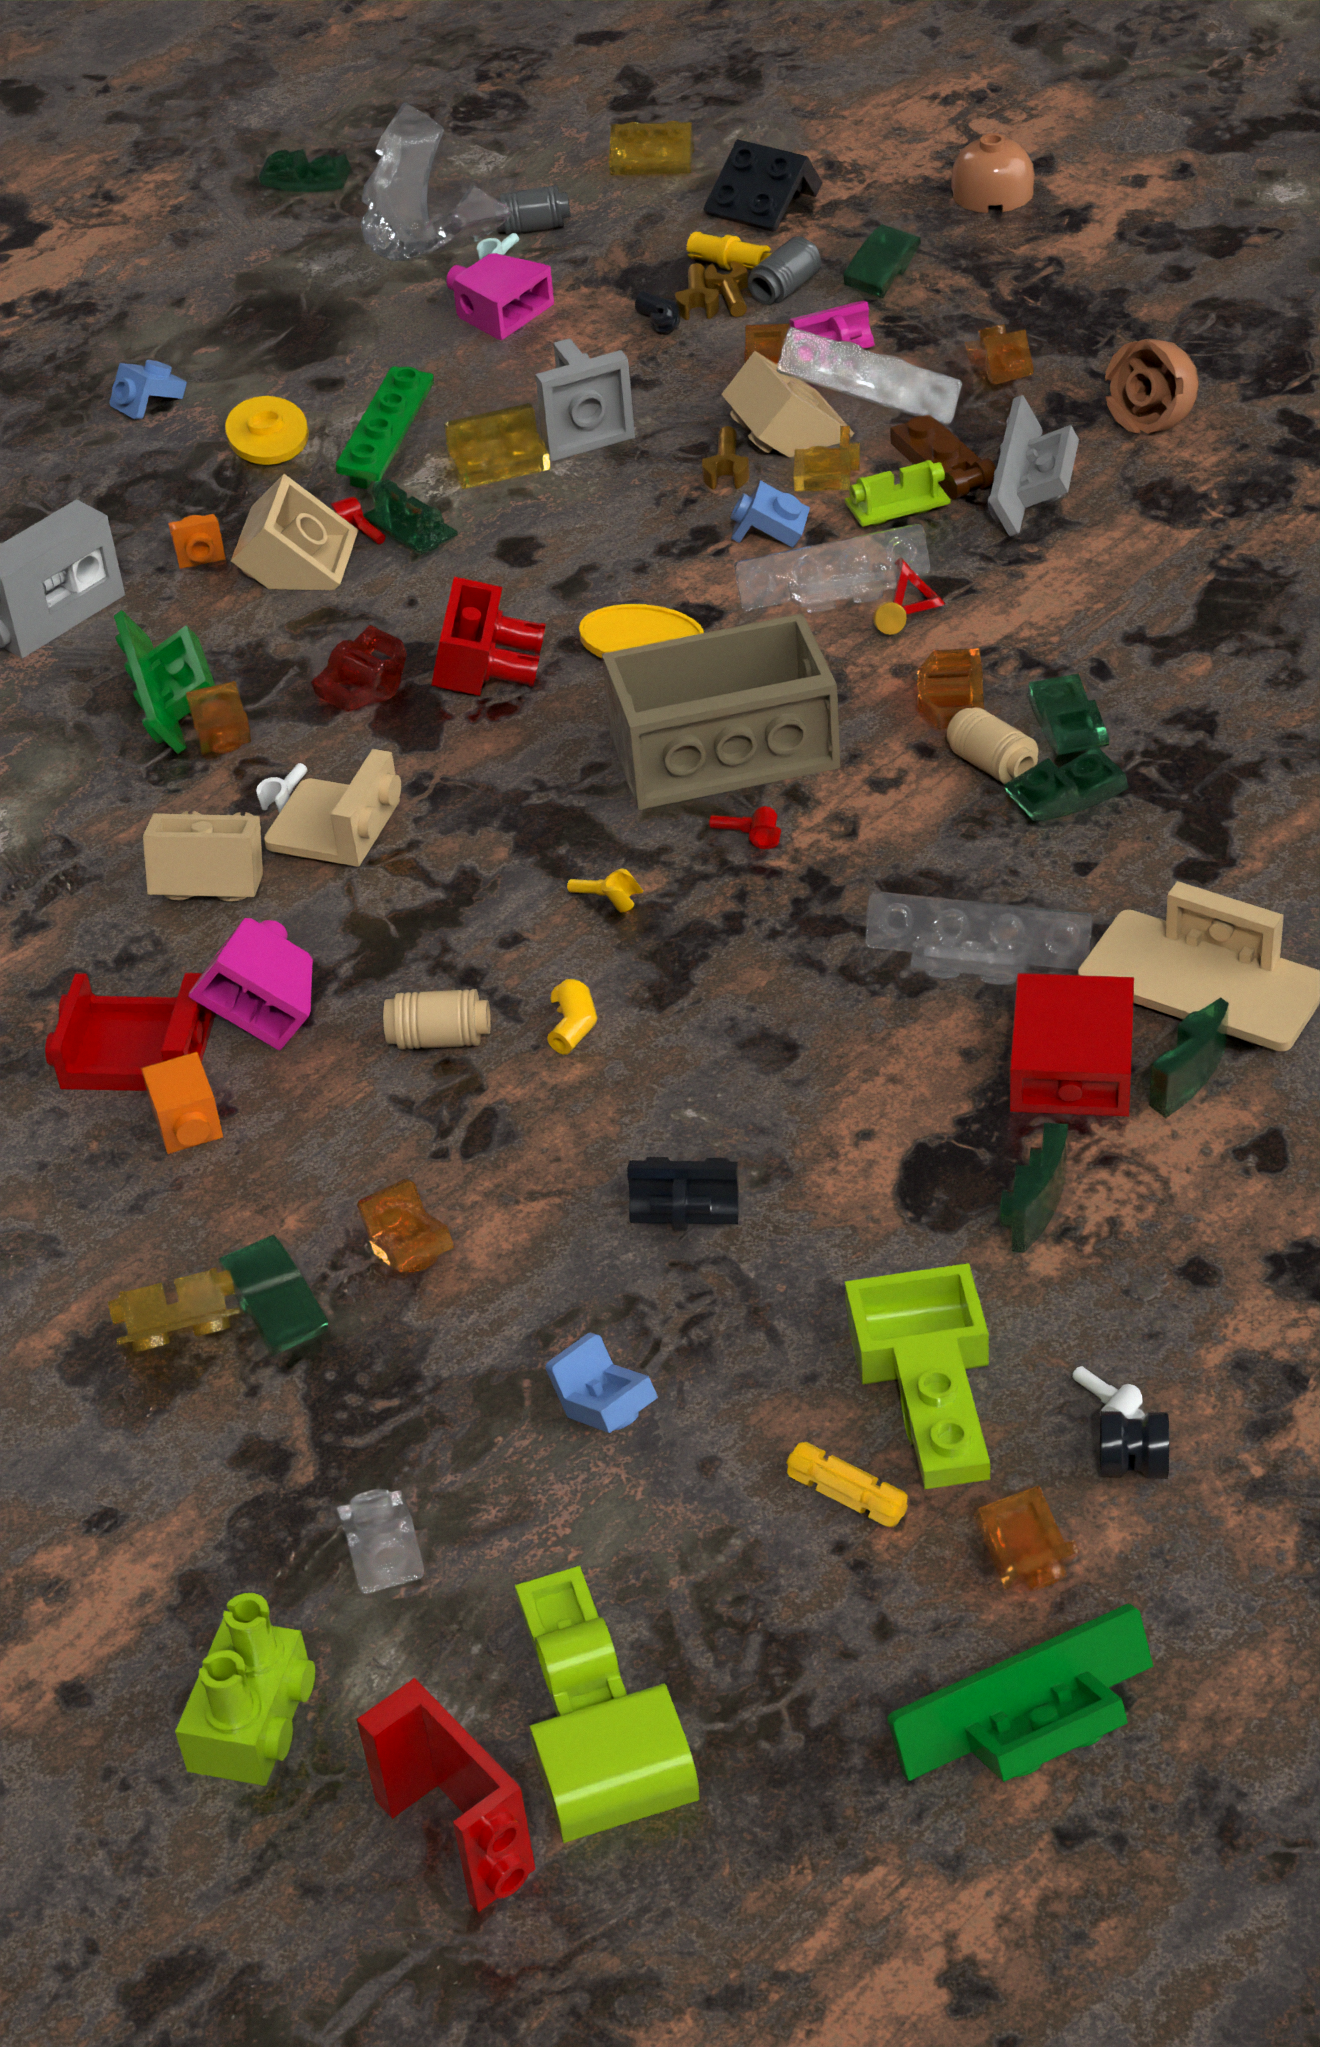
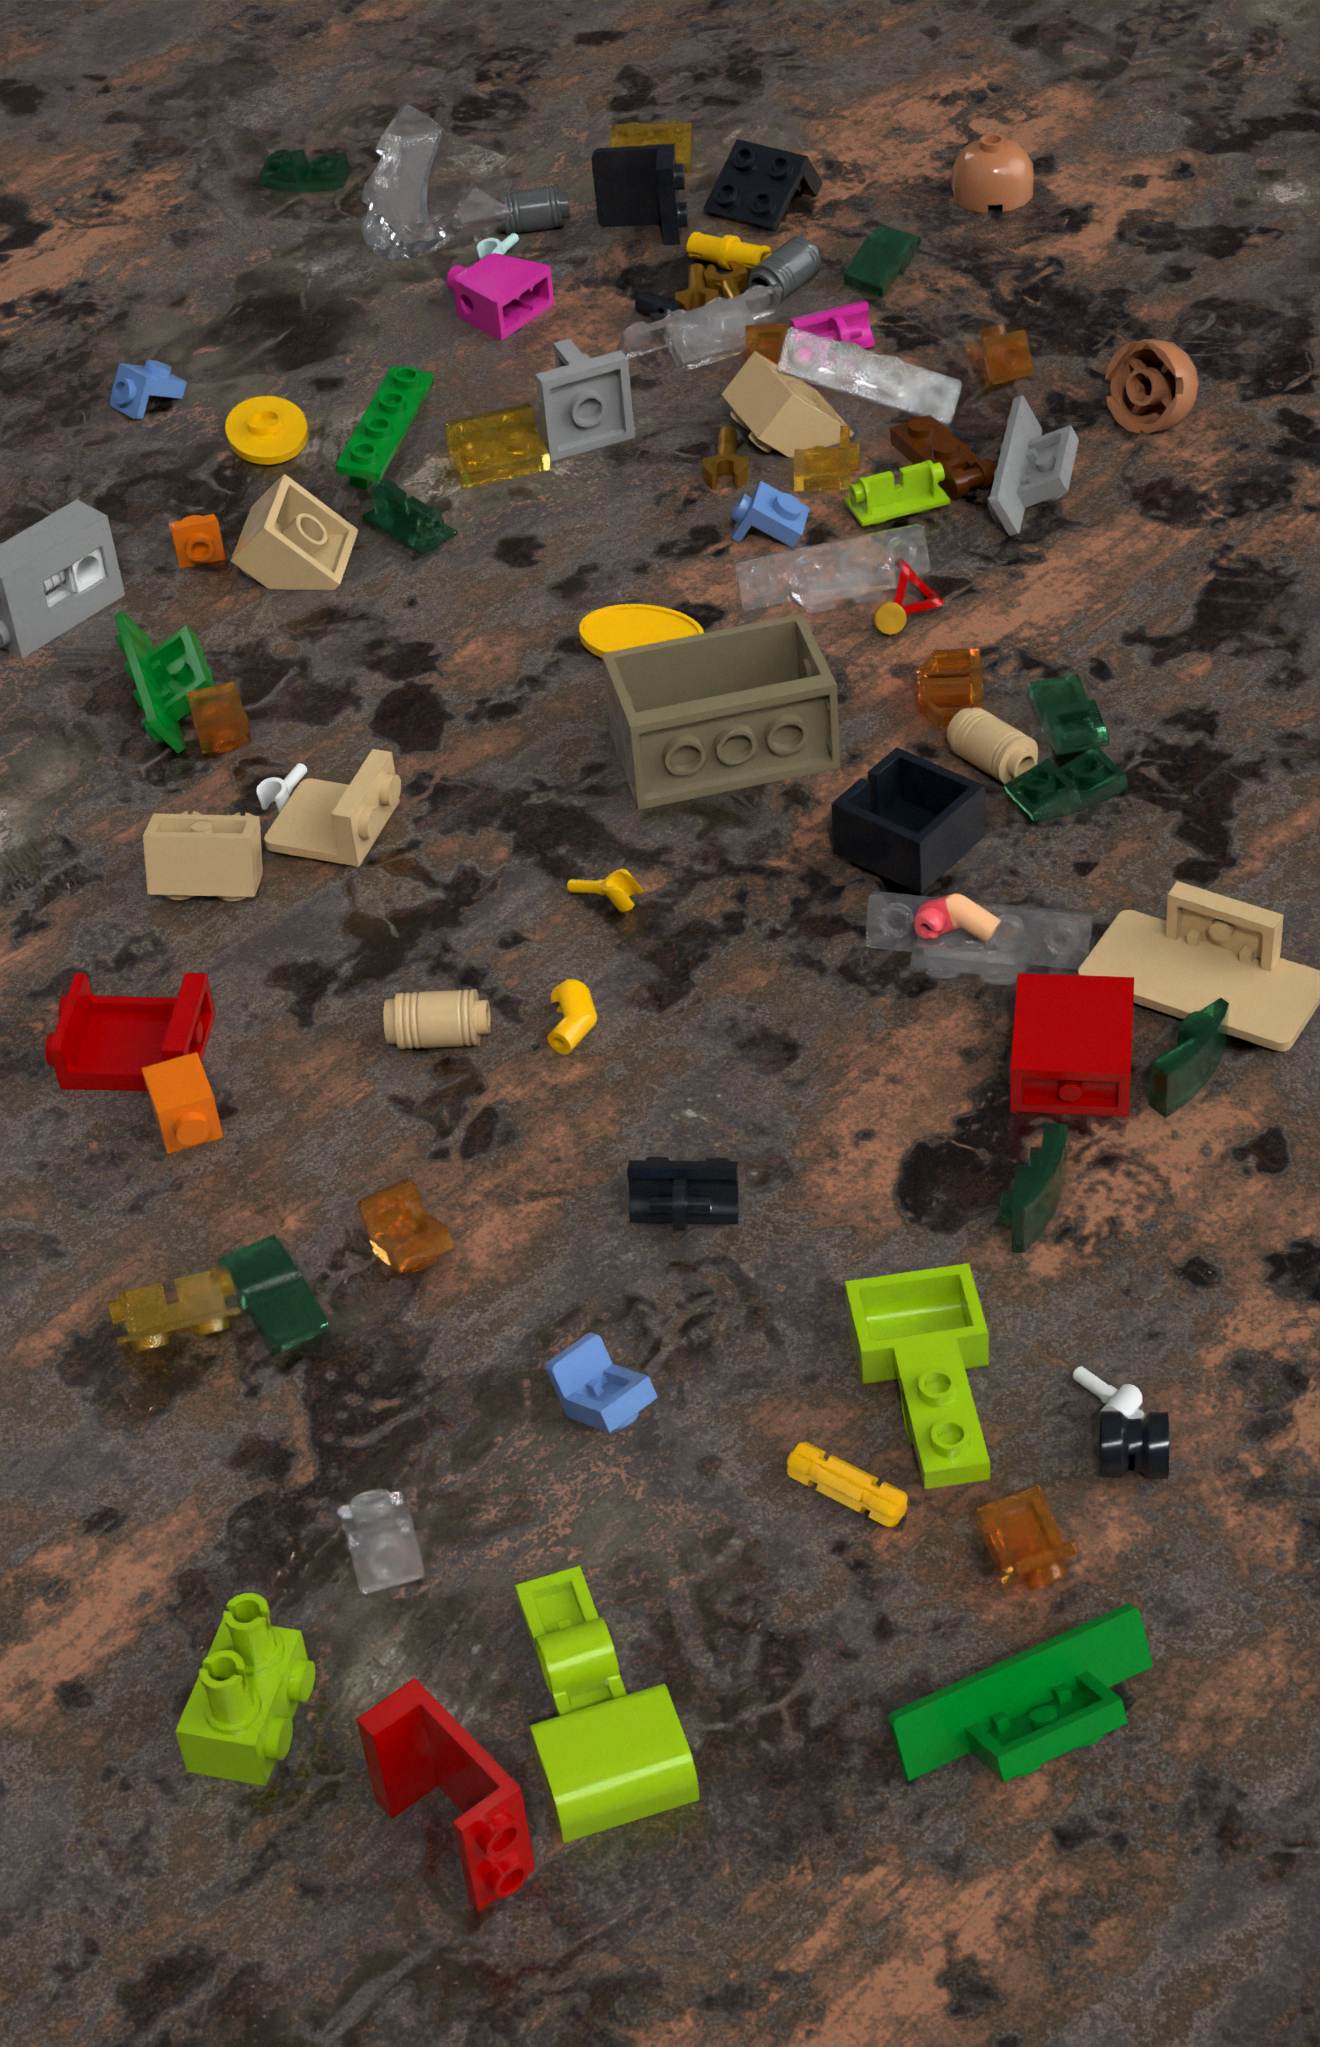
dark pink torso [188,918,313,1051] -> none
clear red piece [311,625,407,712] -> none
red hand [331,497,386,545] -> none
red brick [431,577,546,696] -> none
red hand [709,806,781,849] -> none
none -> black bracket [591,144,689,245]
none -> clear bracket [617,283,783,373]
none -> black piece [831,747,985,894]
none -> arm [913,893,1002,944]

